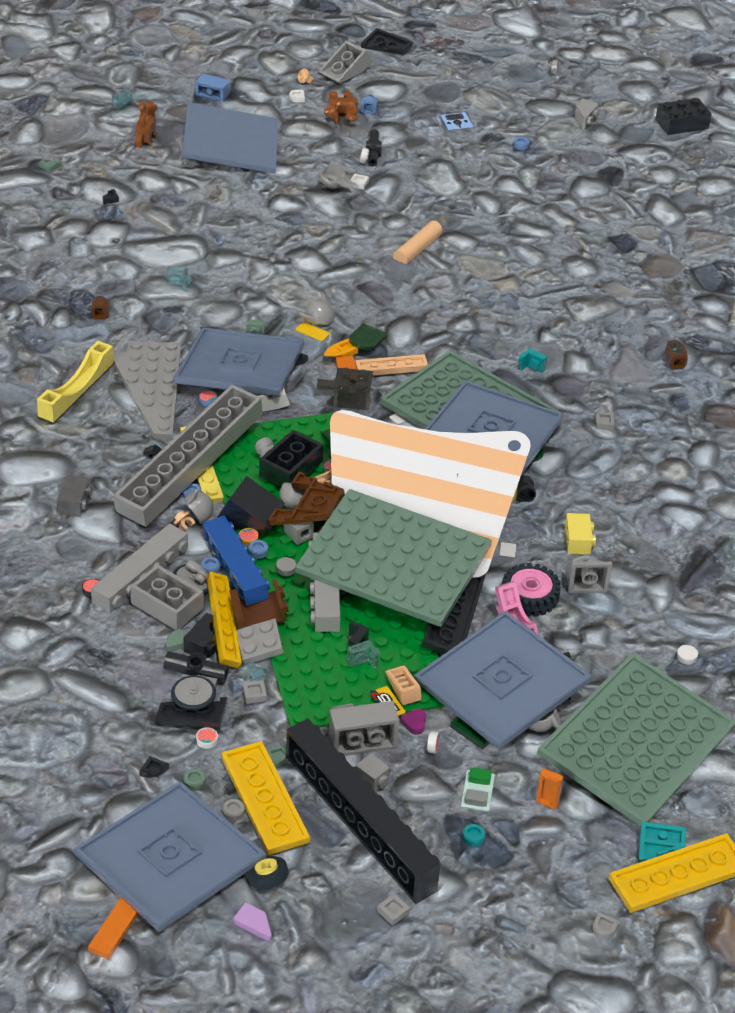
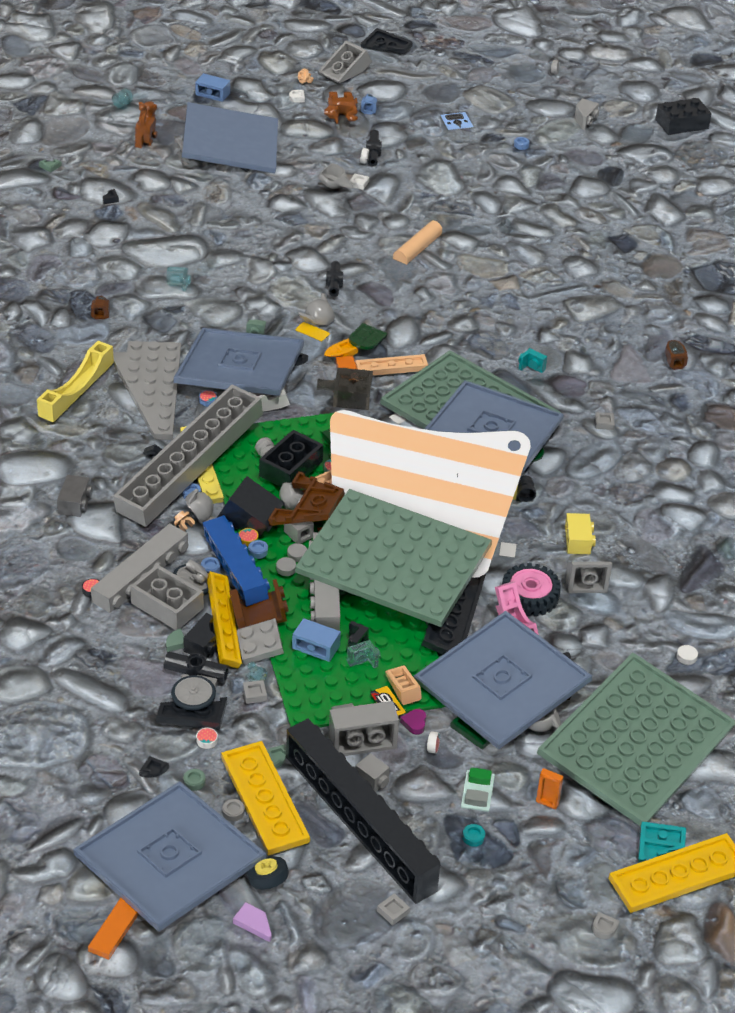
none -> light grey tile [287,543,307,562]
none -> medium blue brick [292,618,341,662]
none -> black pin [326,261,343,297]

